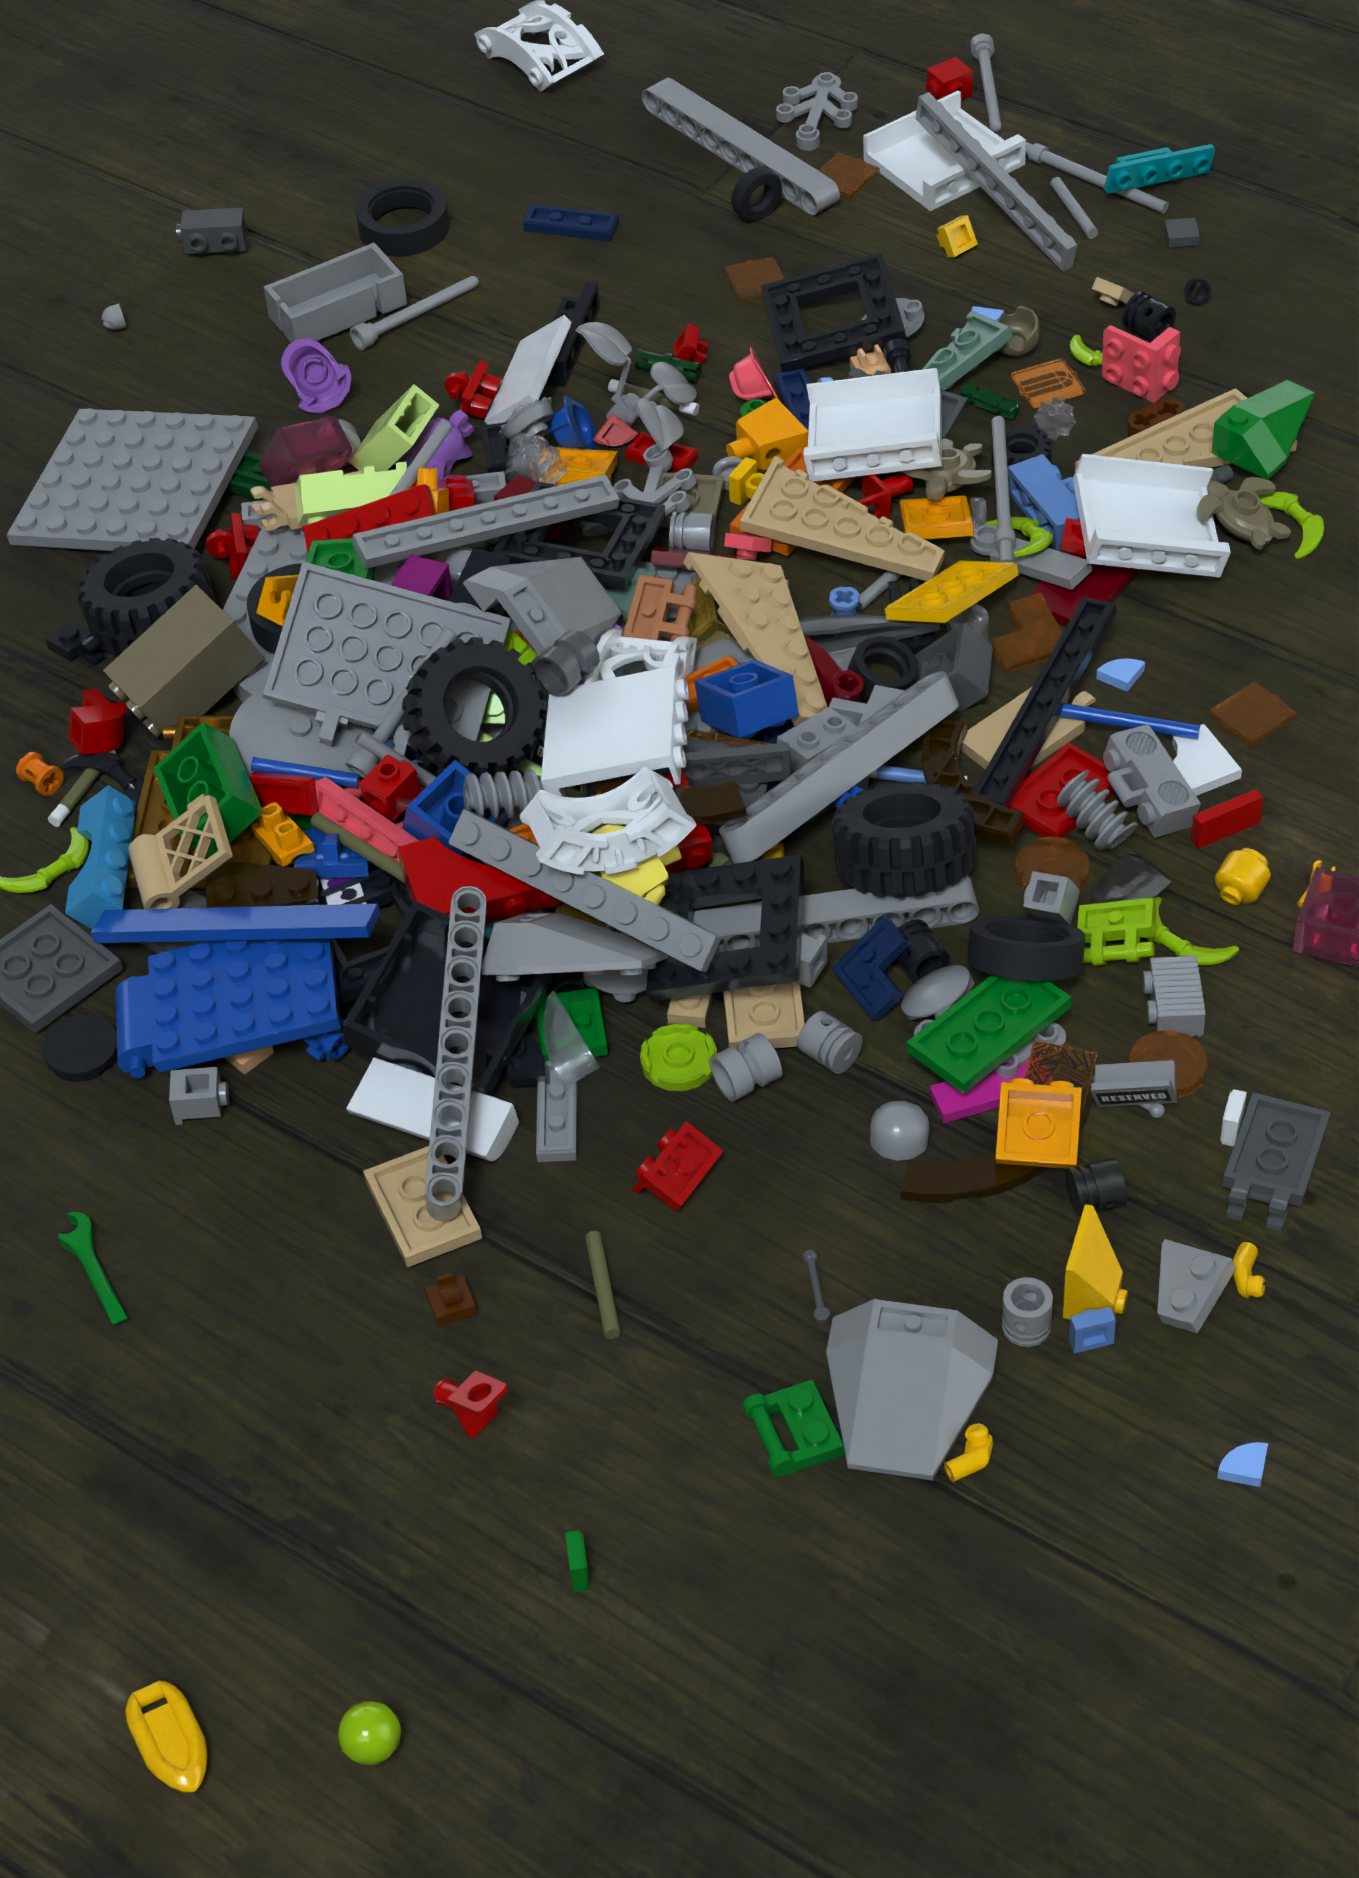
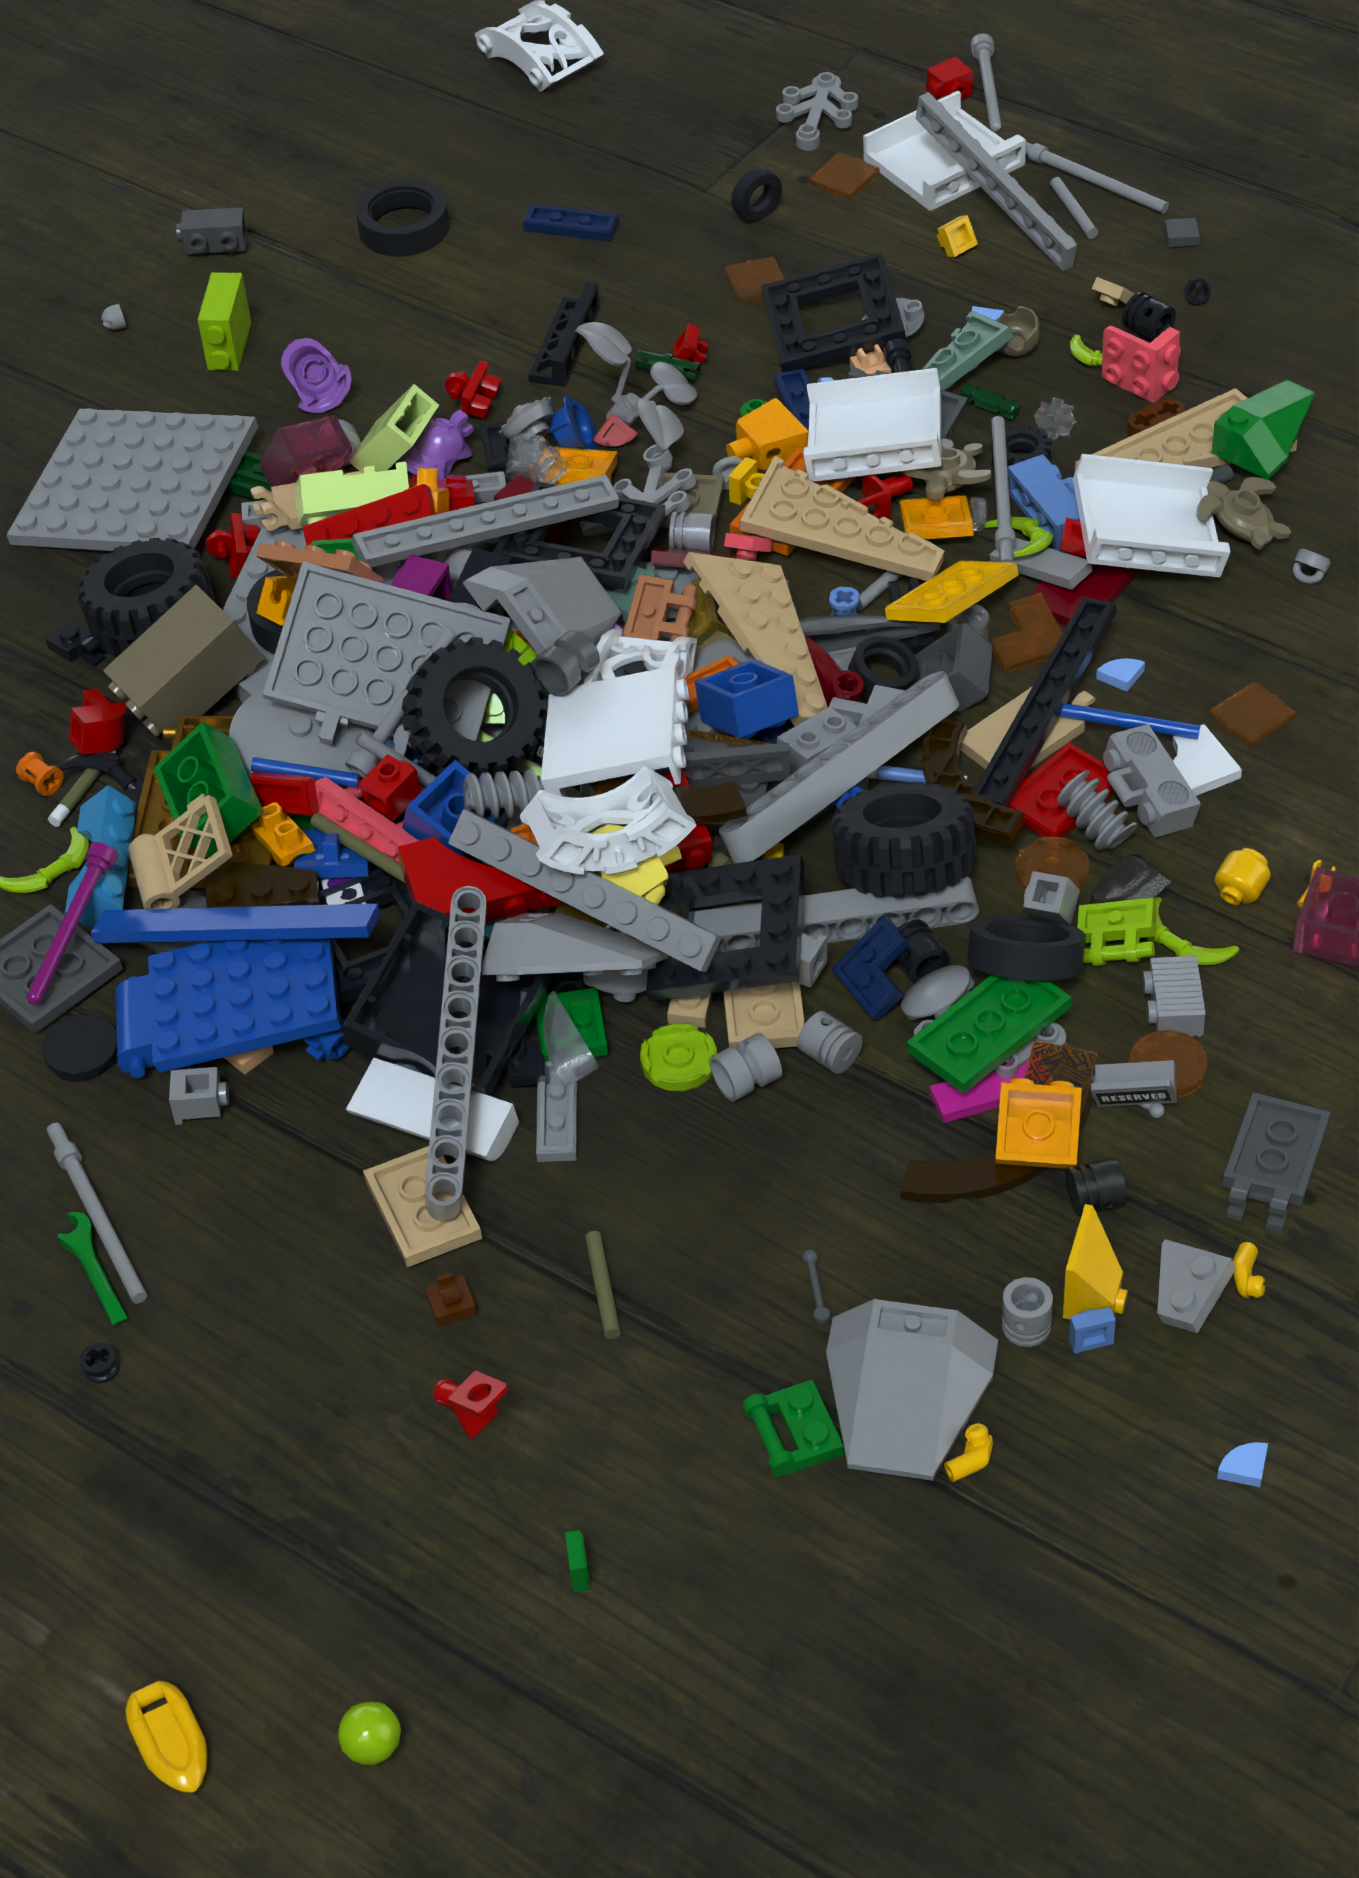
light grey piece [263,243,407,343] -> none
light grey piece [350,276,479,351] -> none
light grey bar [389,420,453,496] -> none
white tile [484,315,572,425] -> none
olive bar [608,379,700,416] -> none
red tile [625,431,698,473] -> none
red bracket [632,1121,723,1212] -> none
light grey beam [642,77,840,215] -> none
coral piece [729,347,779,402] -> none
light grey hair [870,1100,930,1161] -> none
light grey plate [970,524,998,556] -> none
clear orange piece [1011,358,1086,409] -> none
teal bracket [1104,144,1215,194] -> none
red tile [1191,789,1263,849] -> none
white tile [1220,1089,1247,1147] -> none
lime piece [1258,491,1324,559] -> none
none -> magenta piece [27,842,119,1005]
none -> light grey bar [47,1122,147,1304]
none -> black bush [79,1342,120,1384]
none -> lime brick [198,272,251,371]
none -> nougat plate [256,541,384,583]
none -> light grey tile [1292,548,1331,584]

